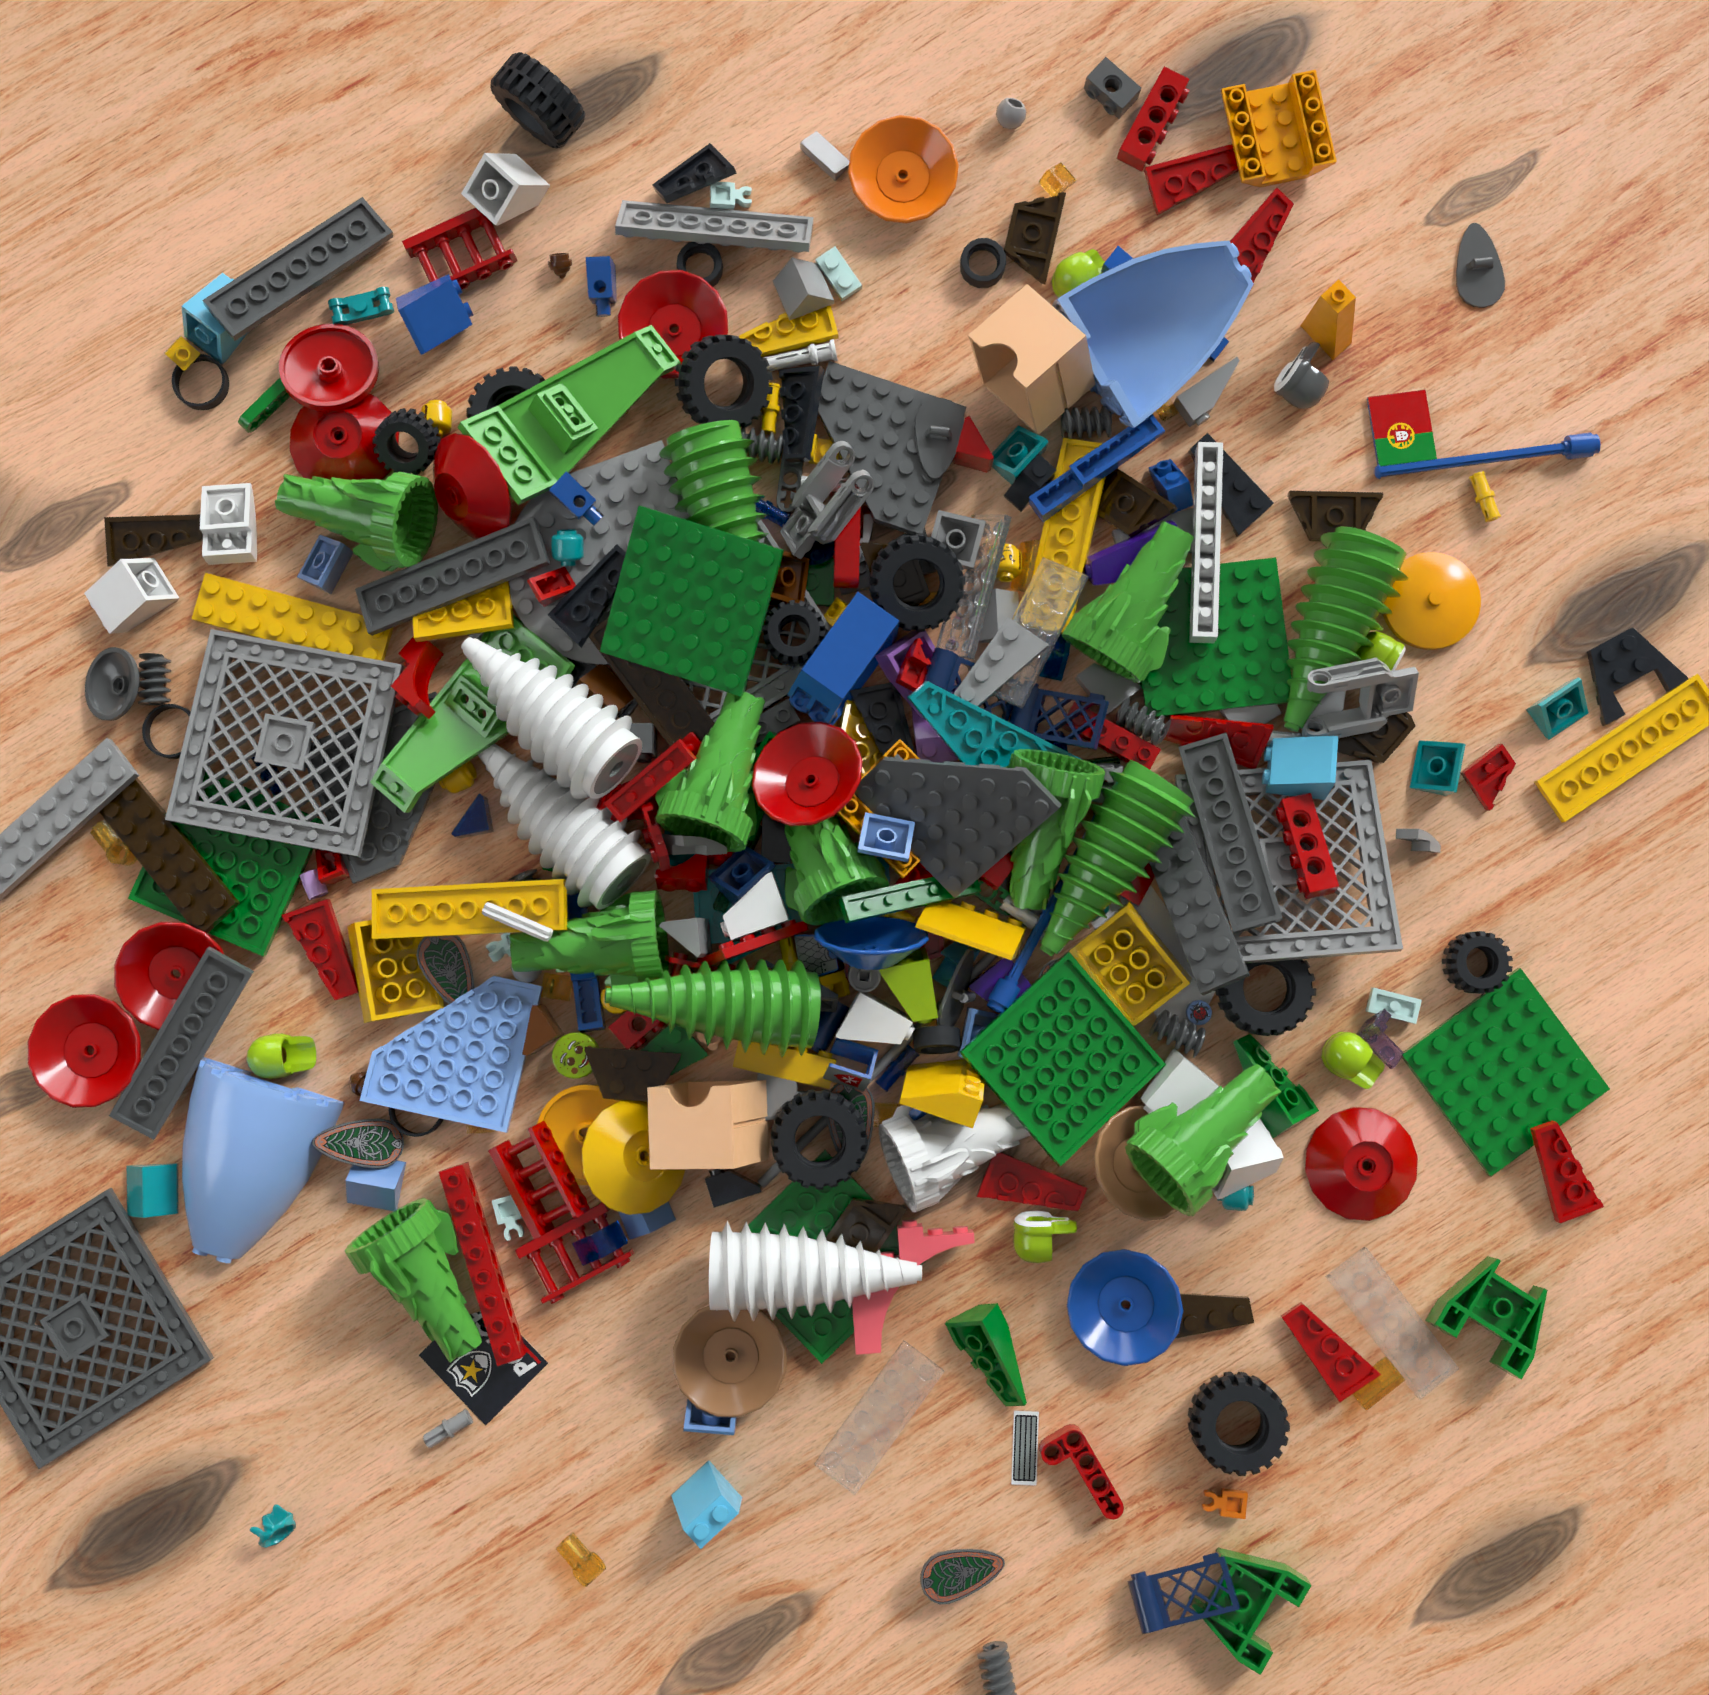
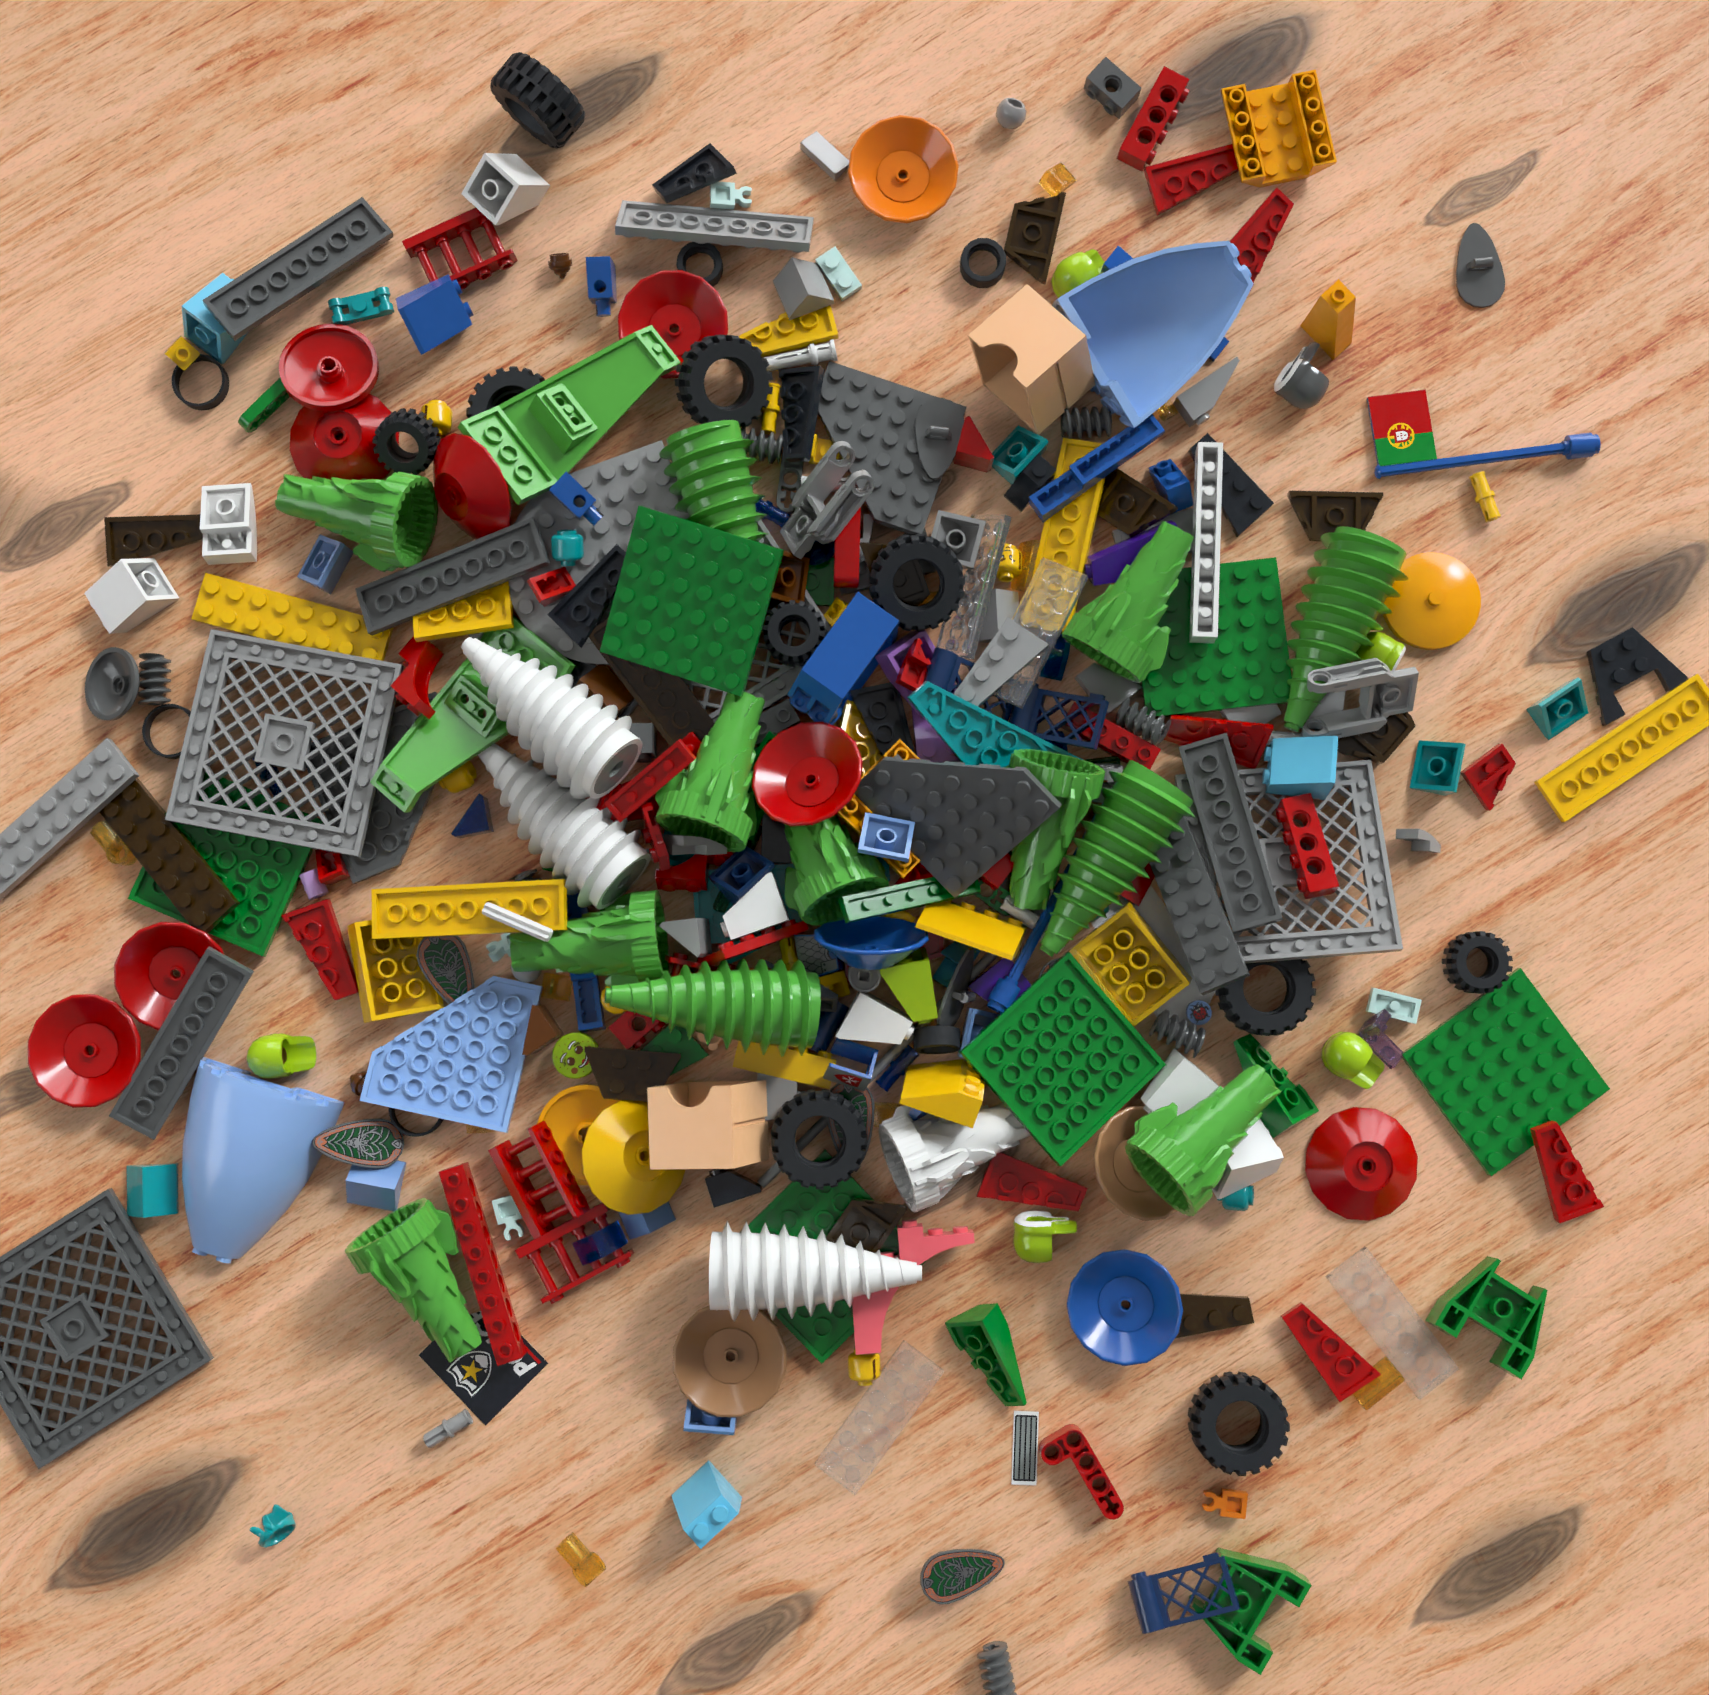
none -> yellow head [848,1348,881,1386]

